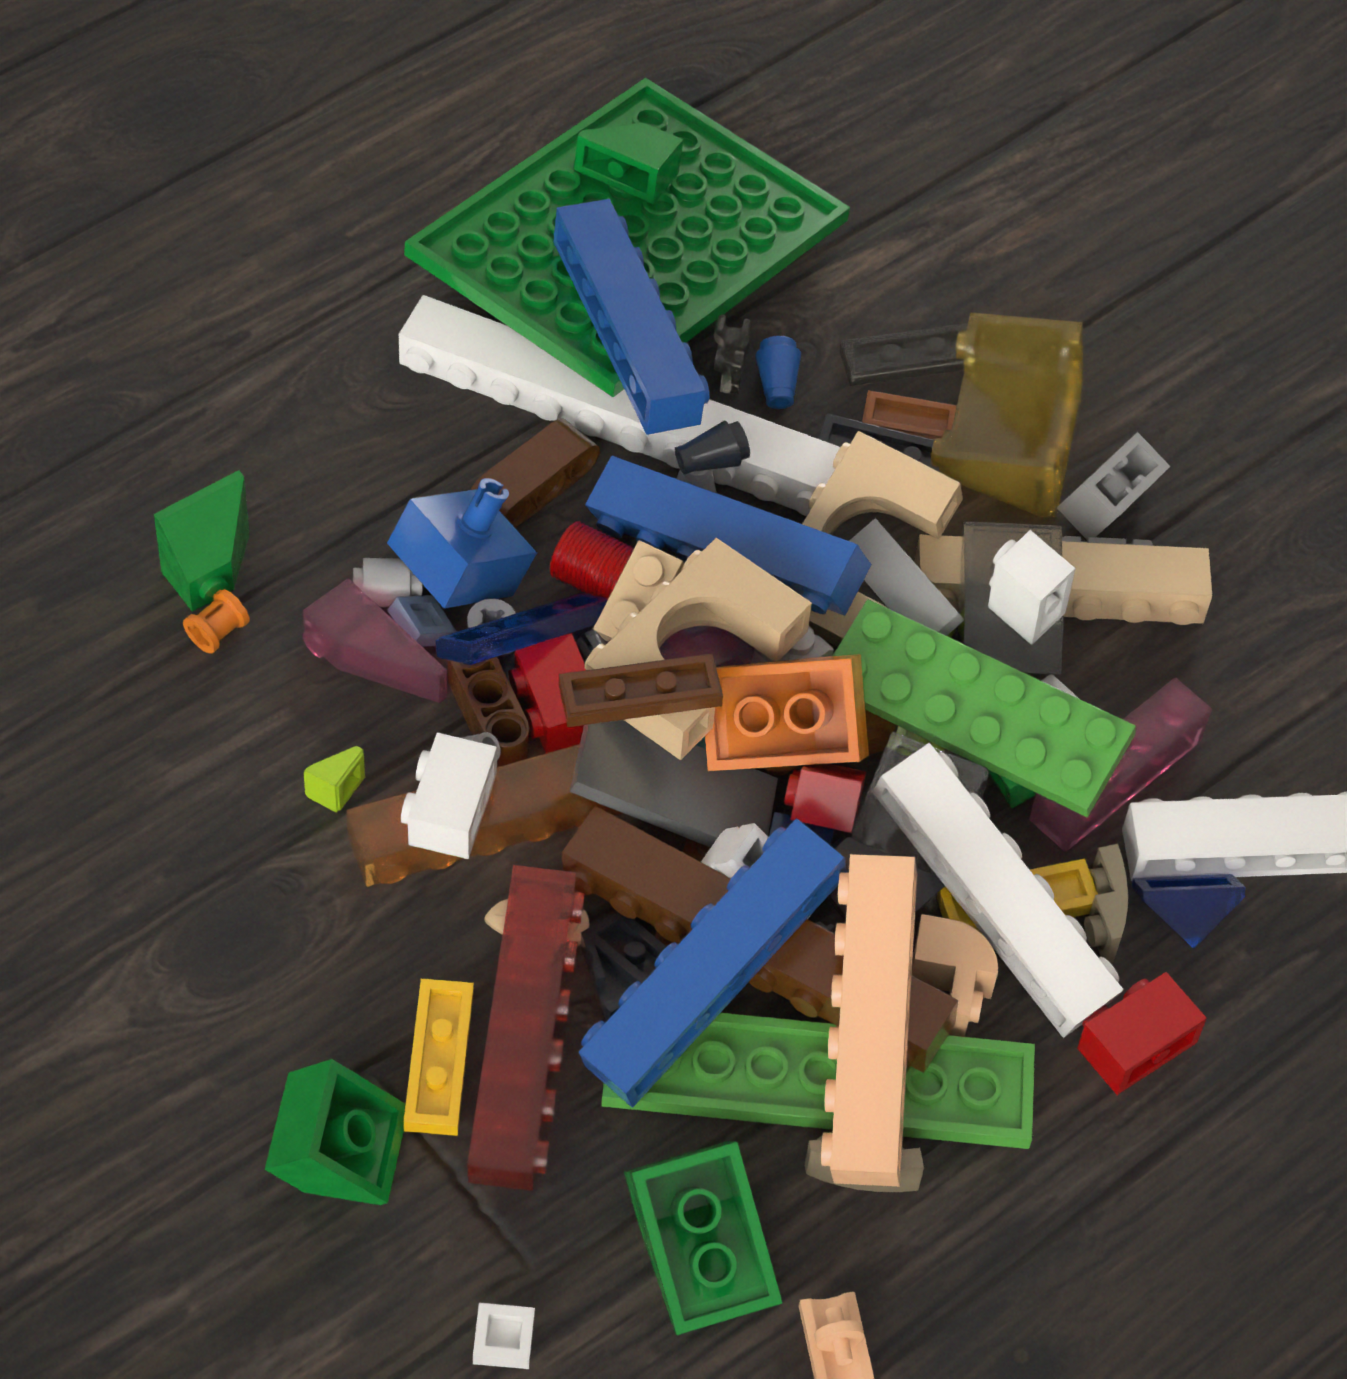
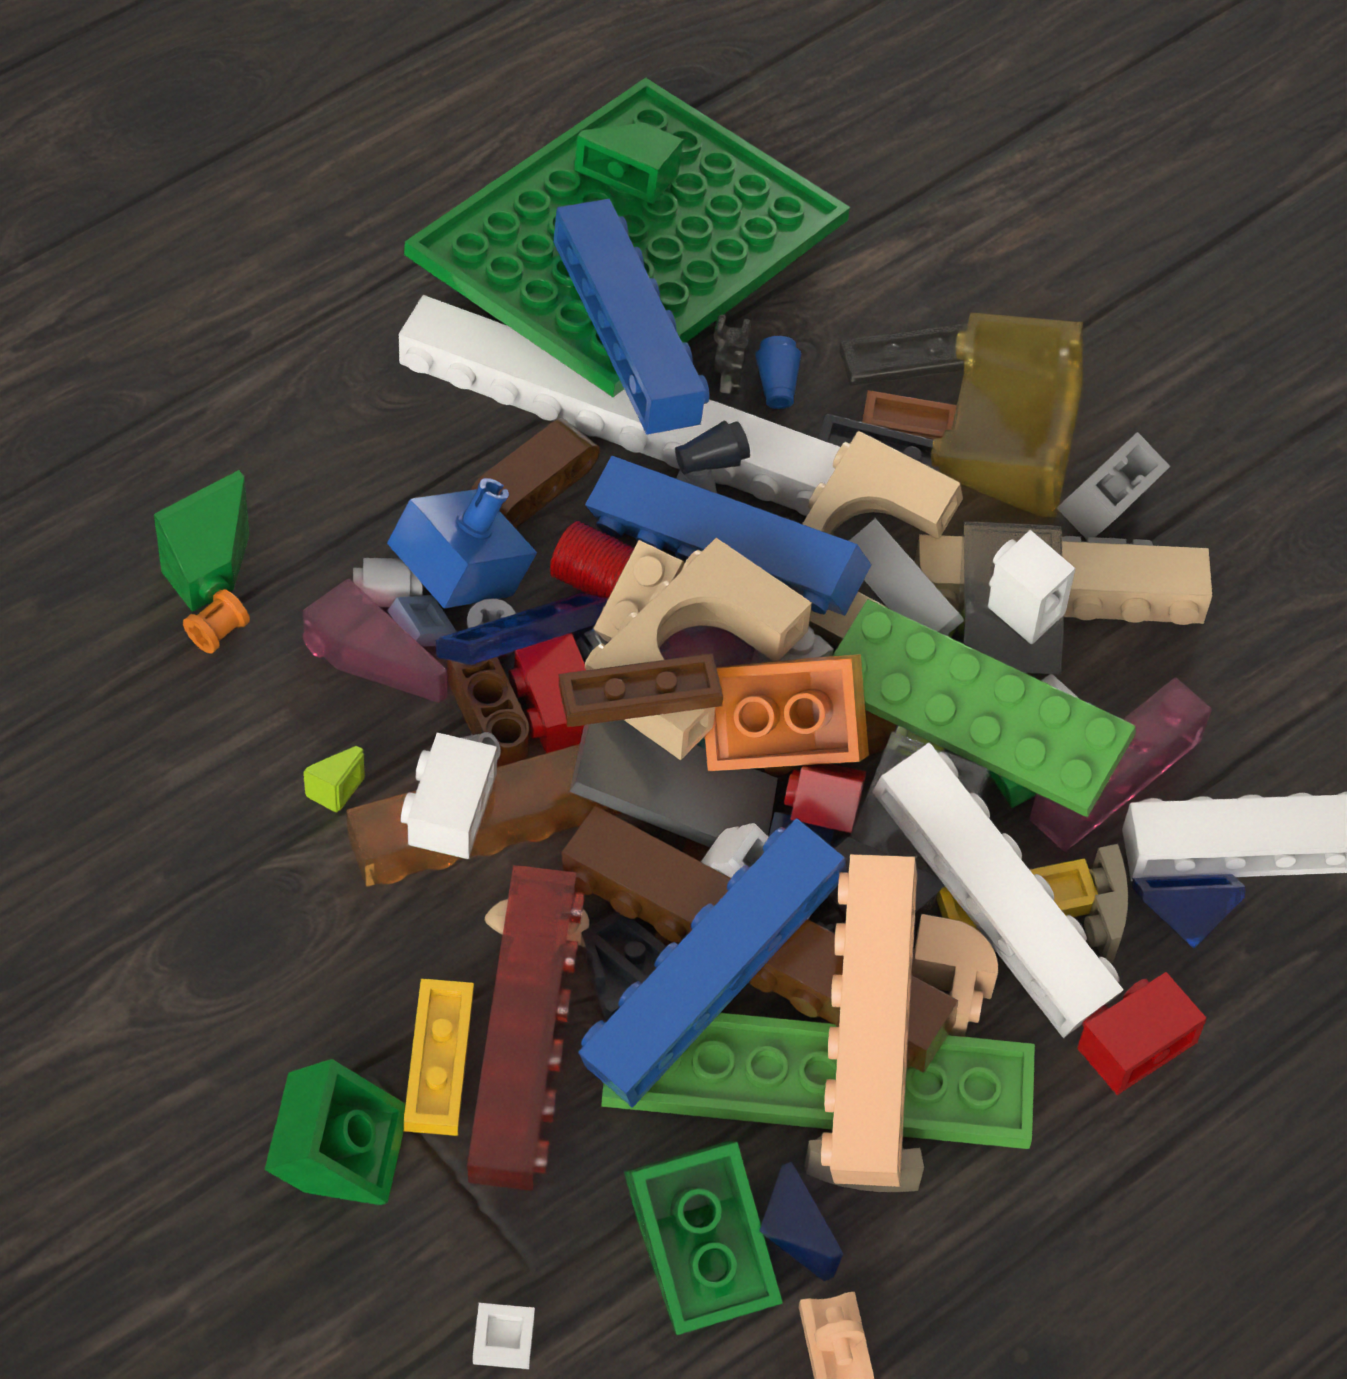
none -> clear blue slope [759,1162,843,1282]

